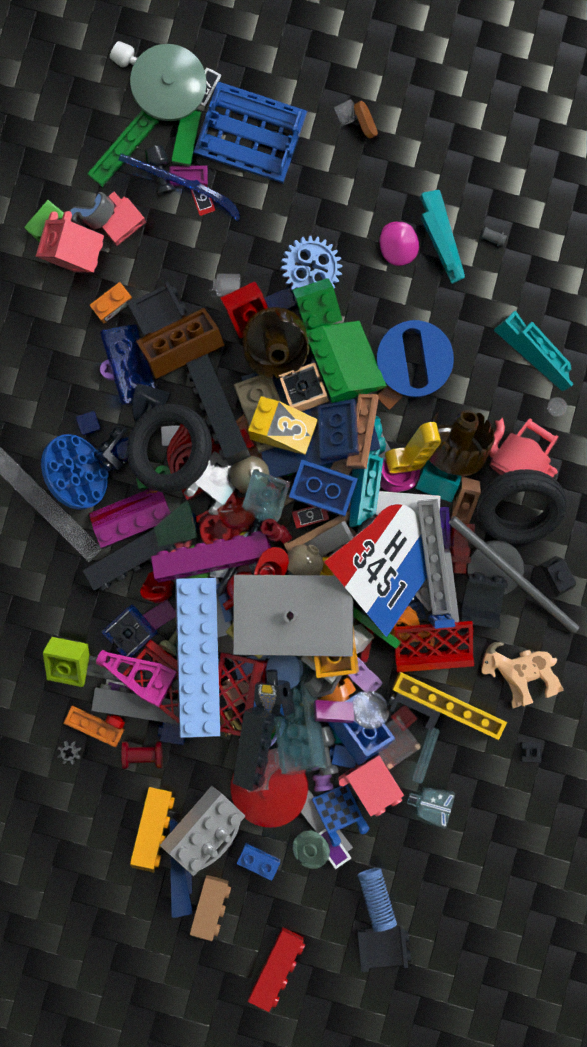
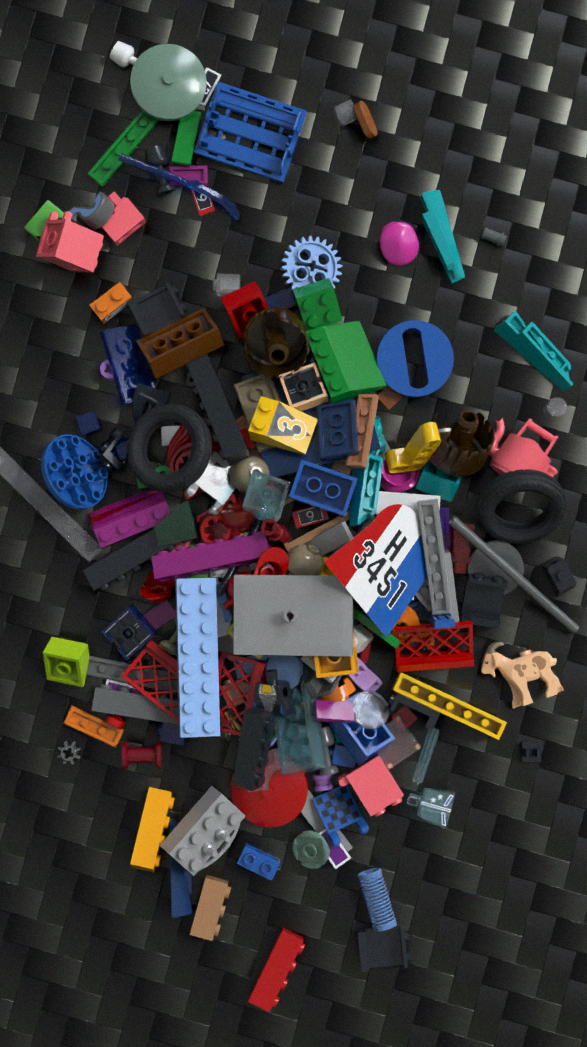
dark pink plate [96,650,177,708] -> none
nougat slope [450,477,481,524] -> none

